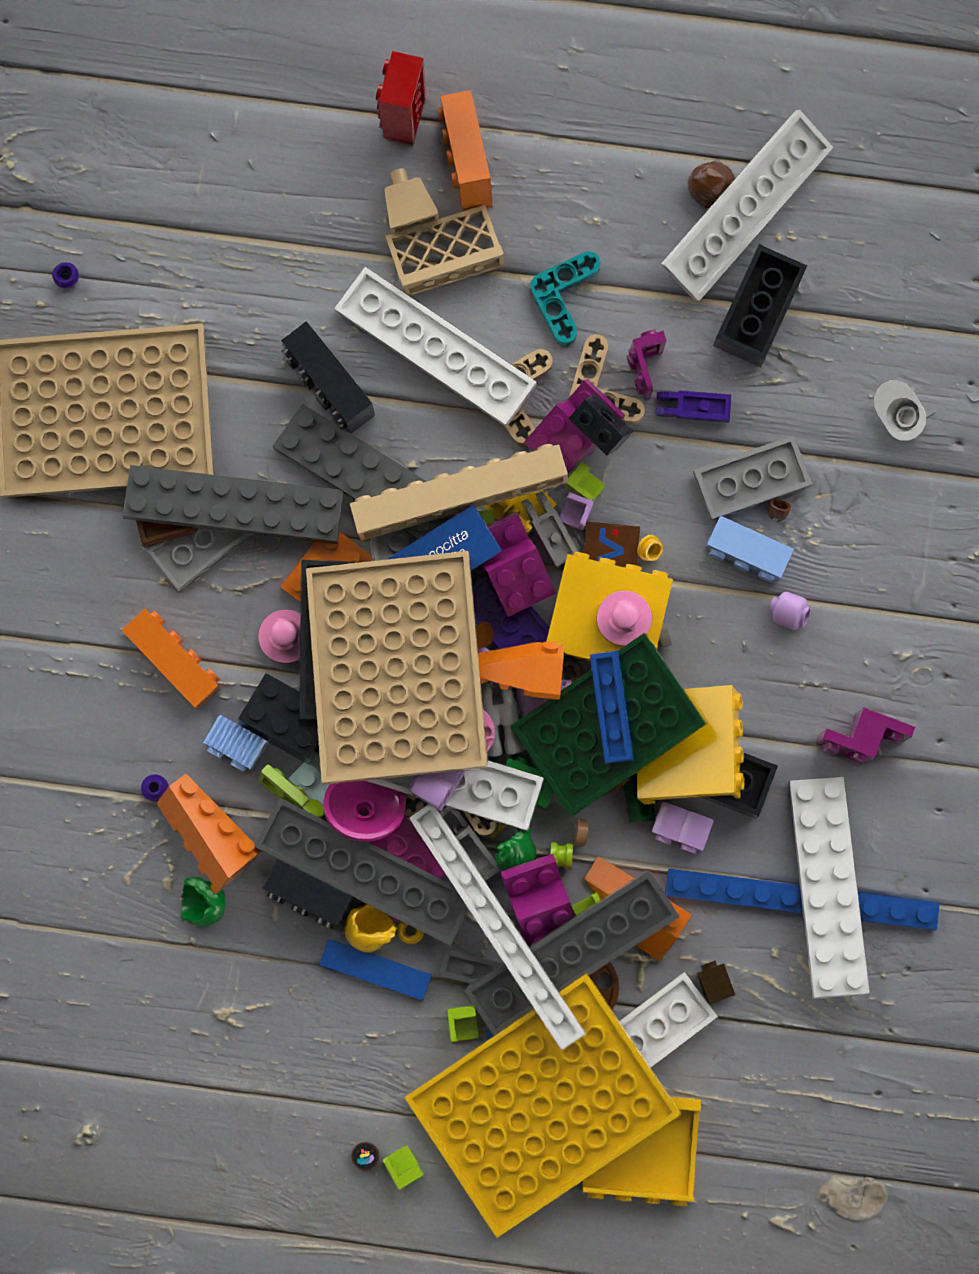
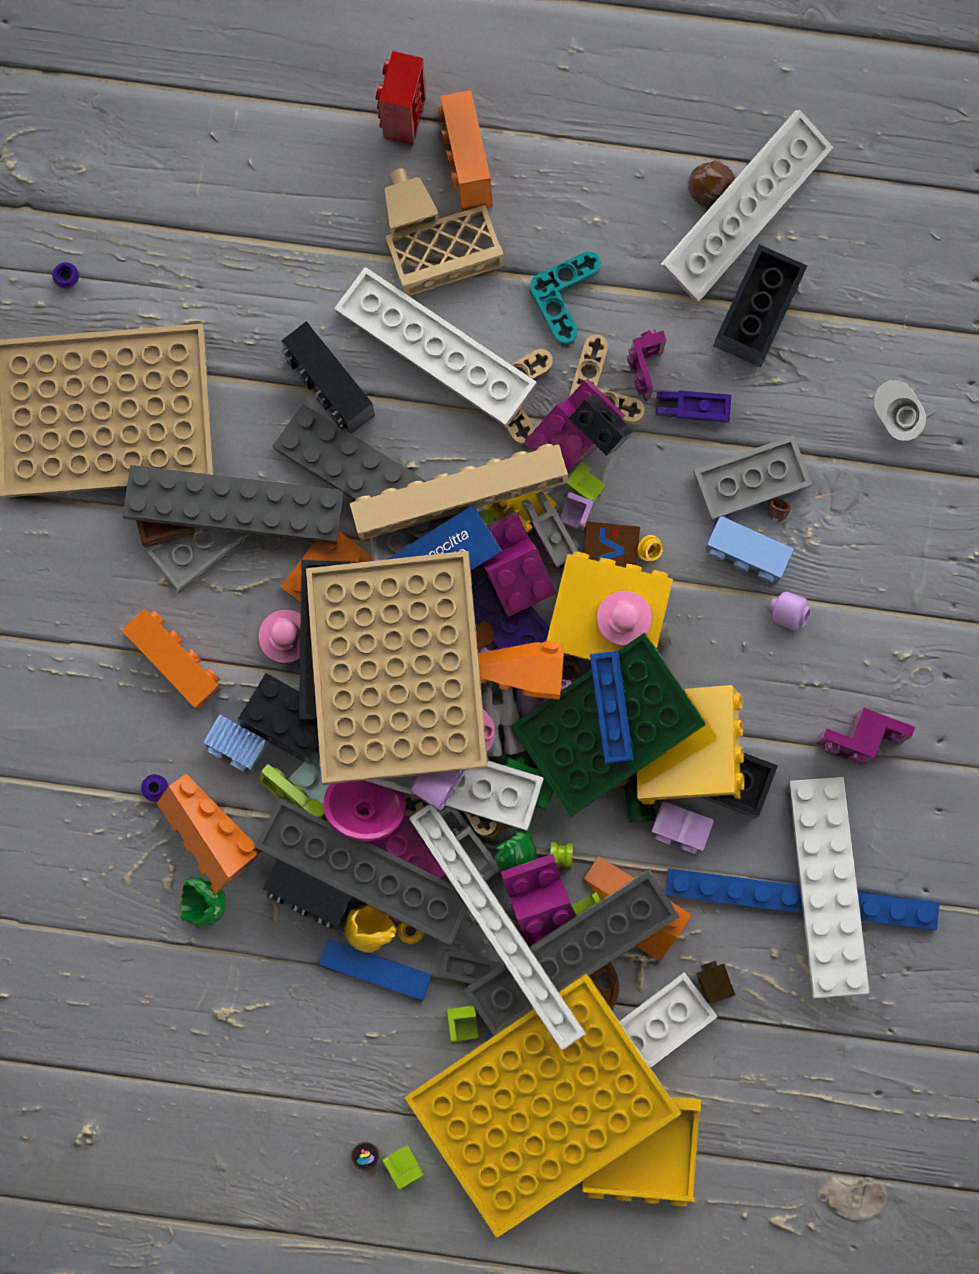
medium nougat tile [573,818,589,847] -> none

